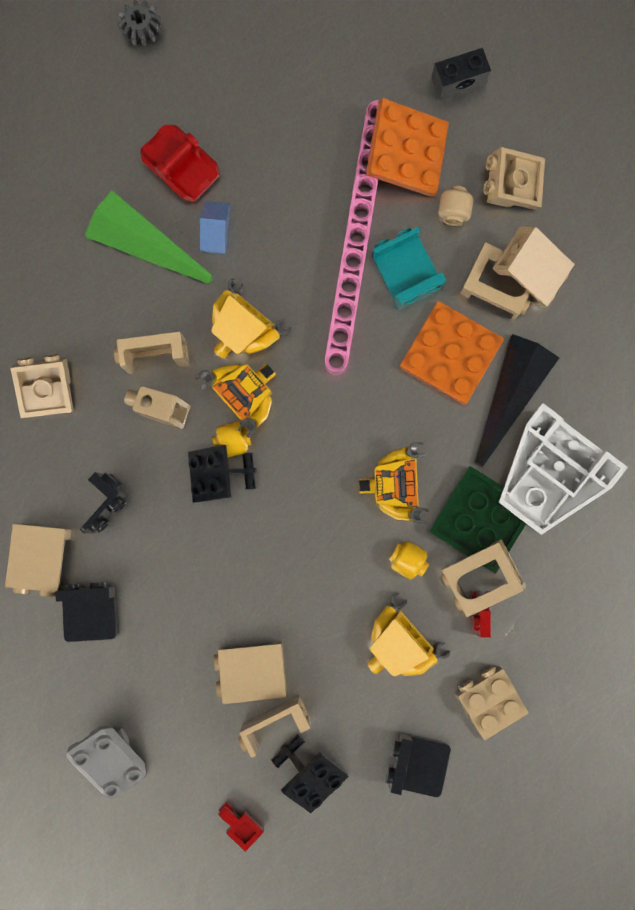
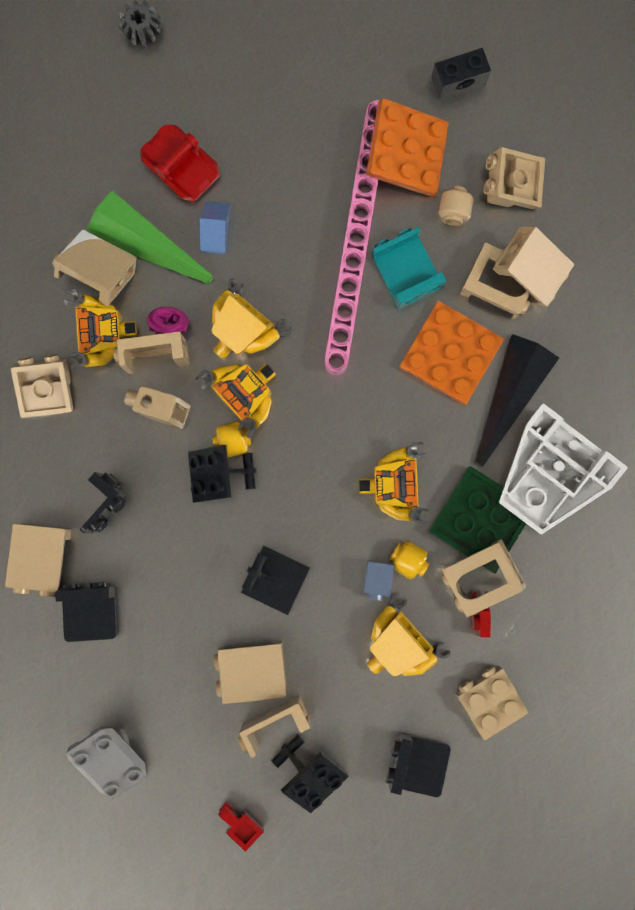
none -> tan panel [53,229,137,306]
none -> torso [64,288,138,370]
none -> dark pink gear [147,307,189,335]
none -> black plate [241,545,310,615]
none -> sand blue brick [363,561,394,601]

